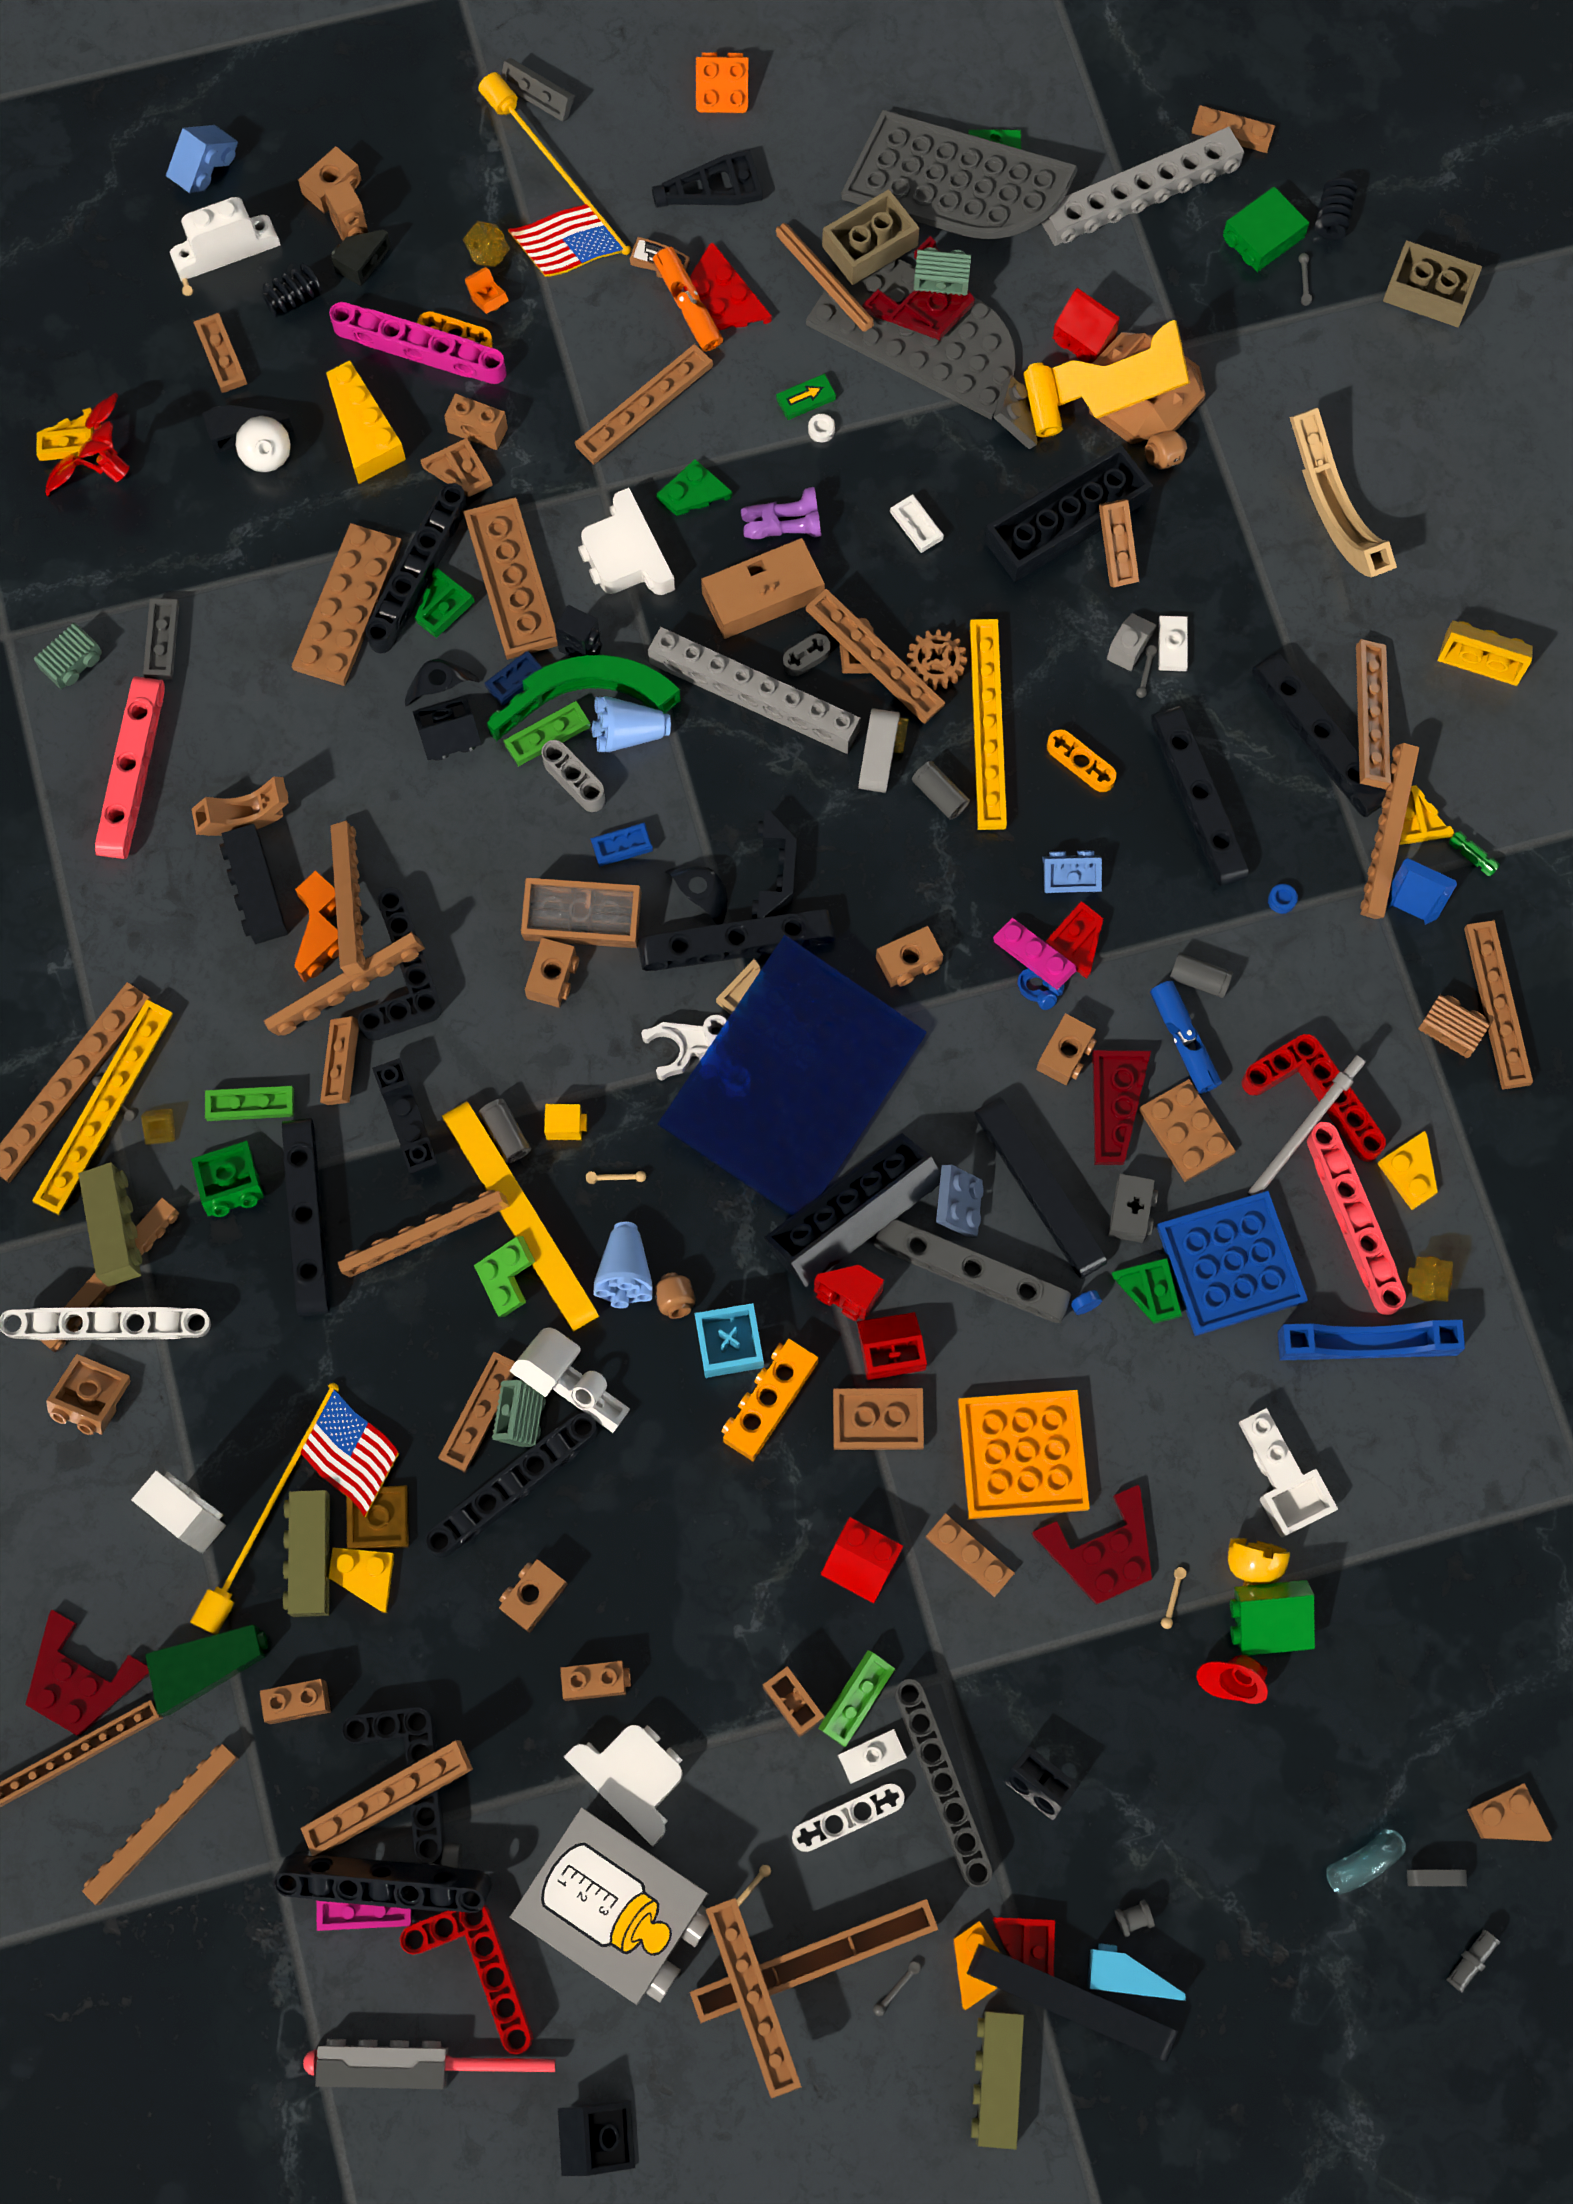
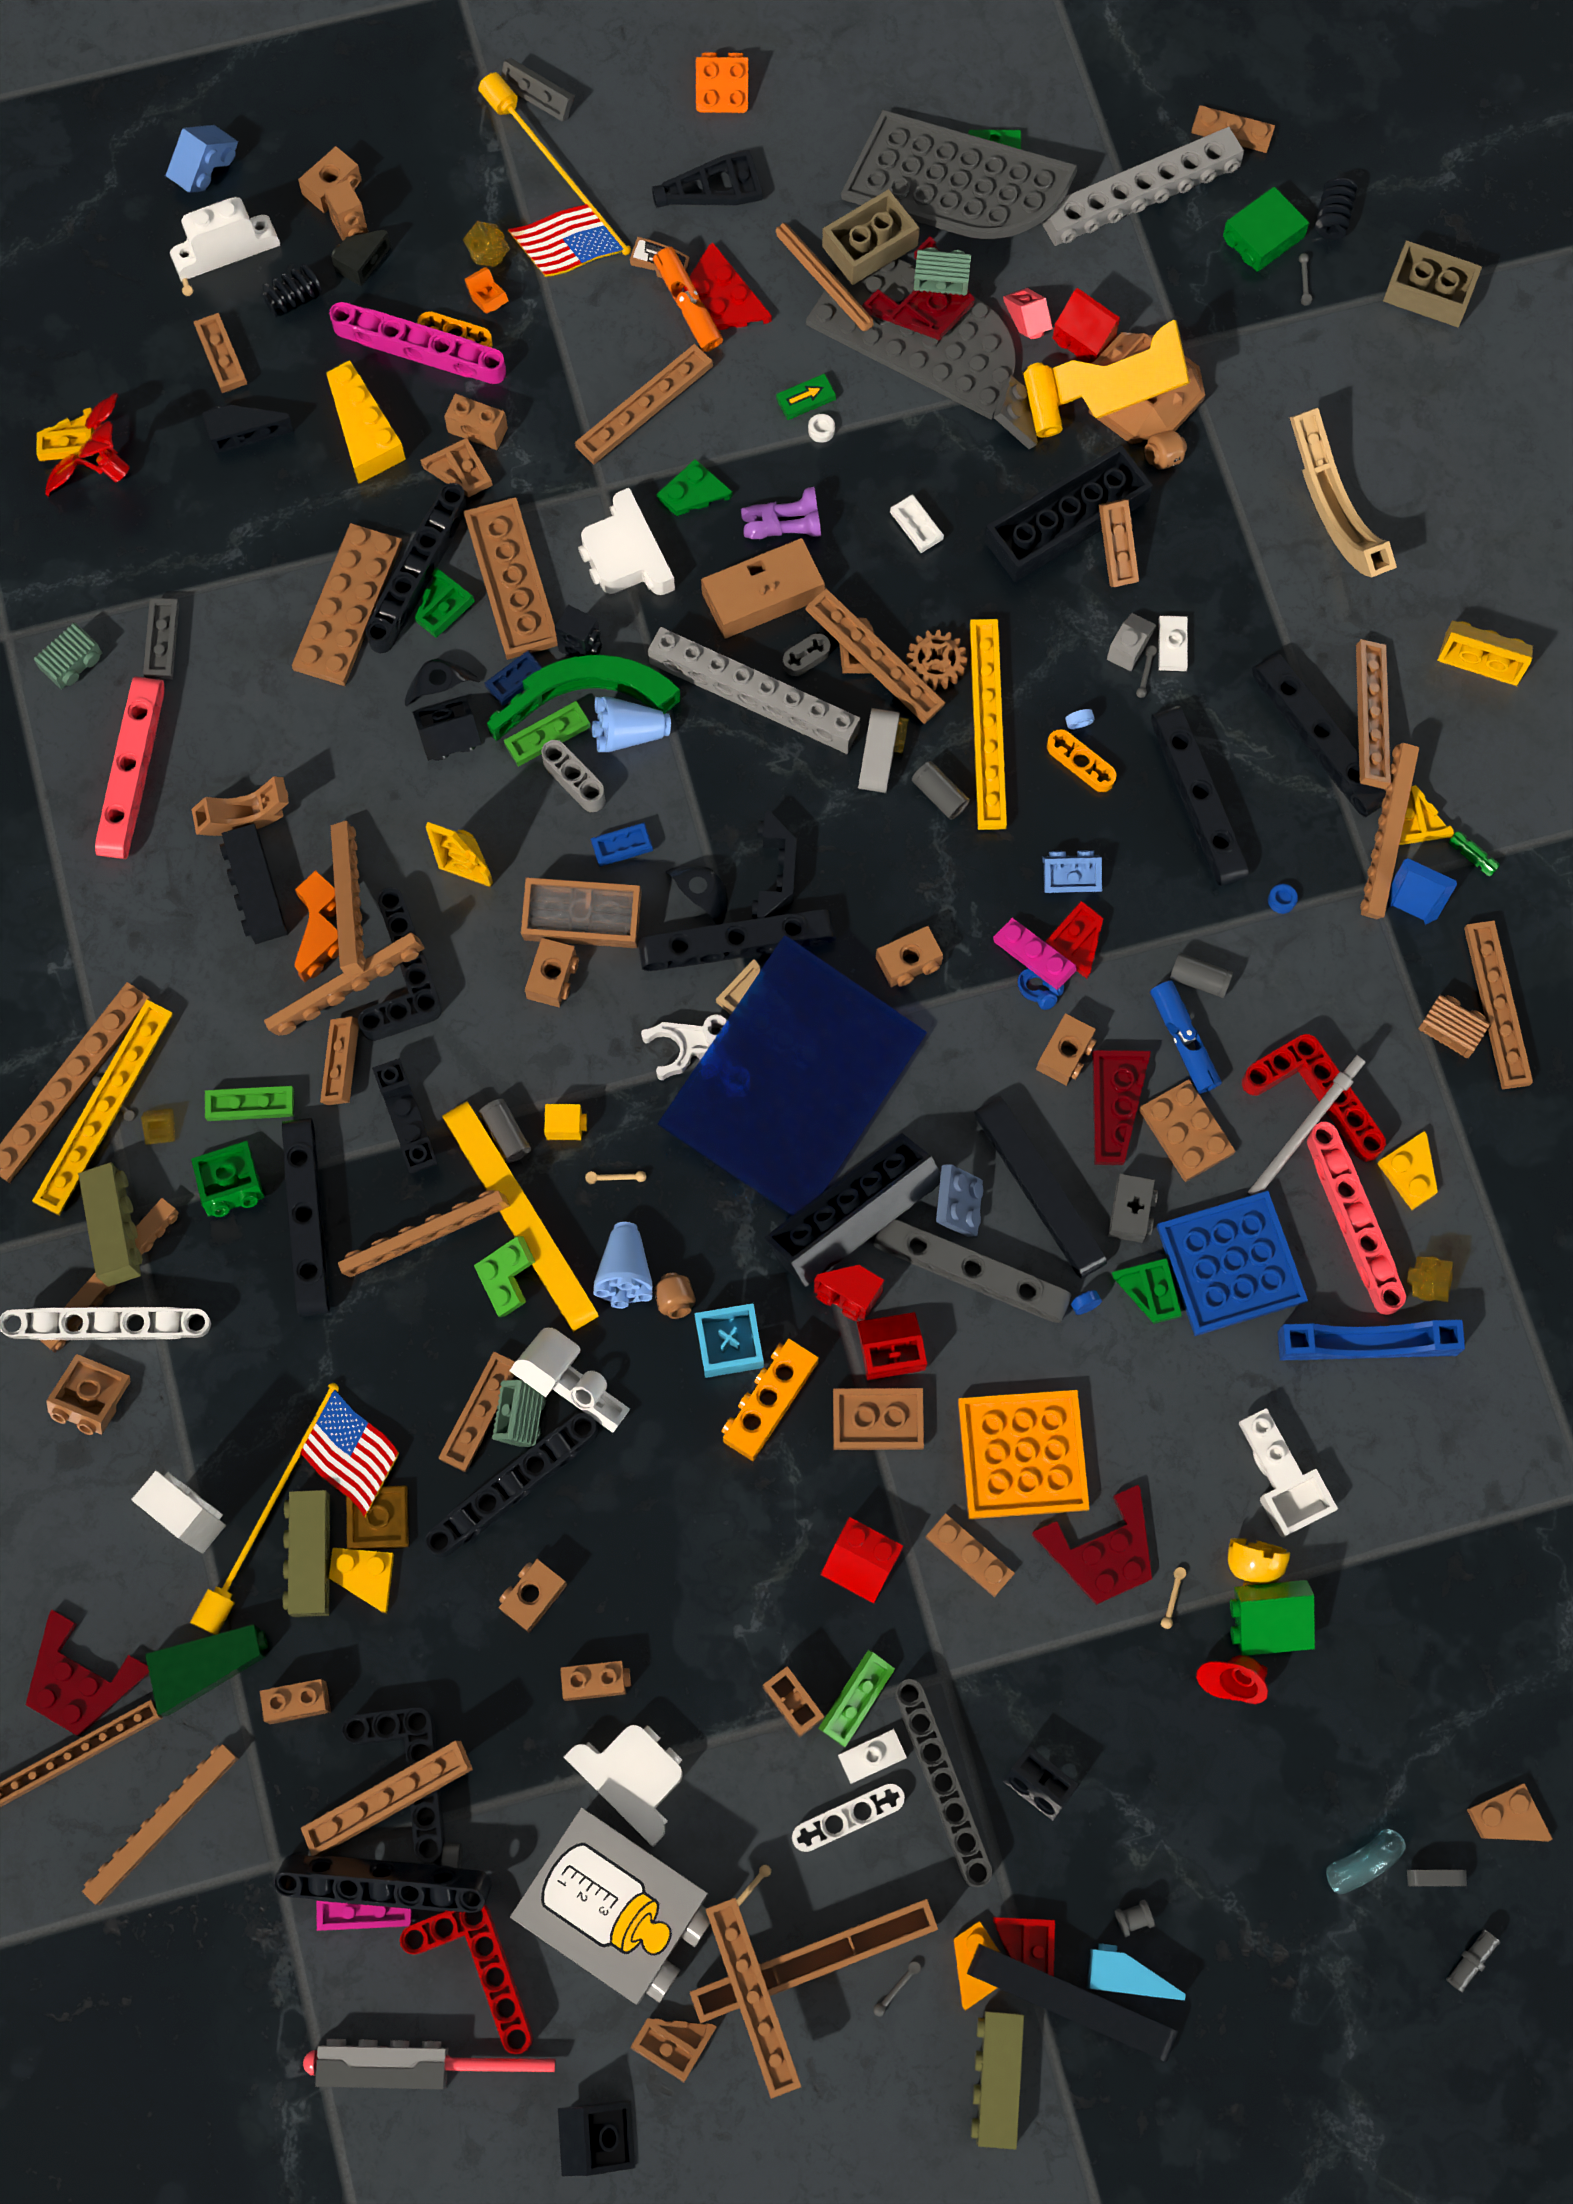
white cylinder [235,416,291,472] -> none
none -> yellow wedge [426,822,493,887]
none -> medium nougat wing [630,2018,717,2082]
none -> coral slope [1003,288,1053,339]
none -> light blue tile [1065,709,1095,729]

